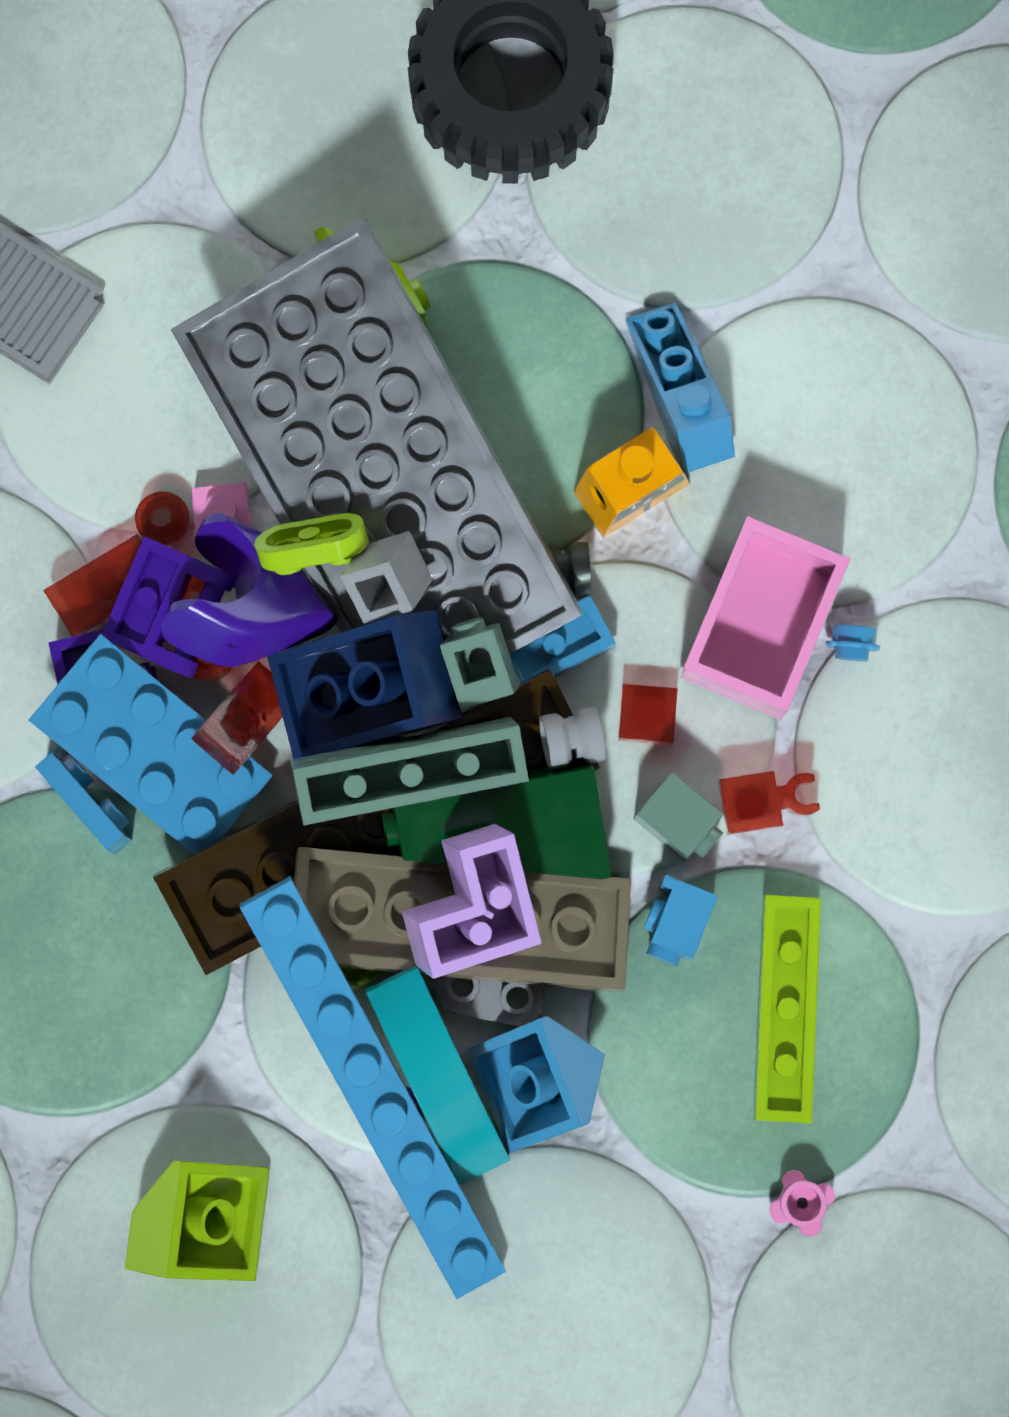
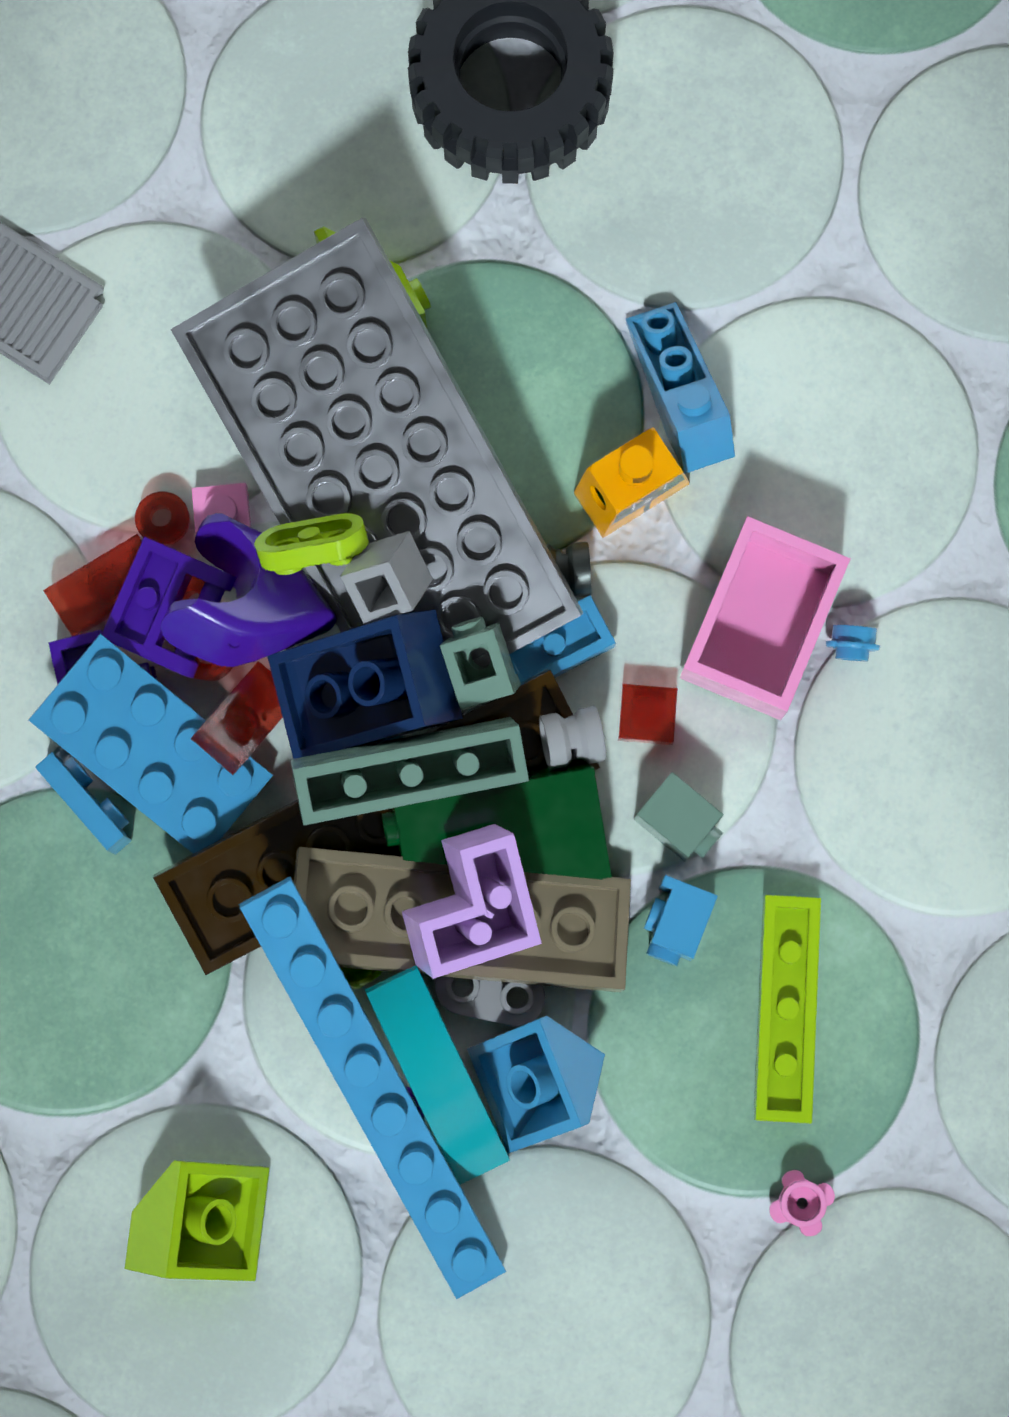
clear red plate [718,771,820,836] -> none

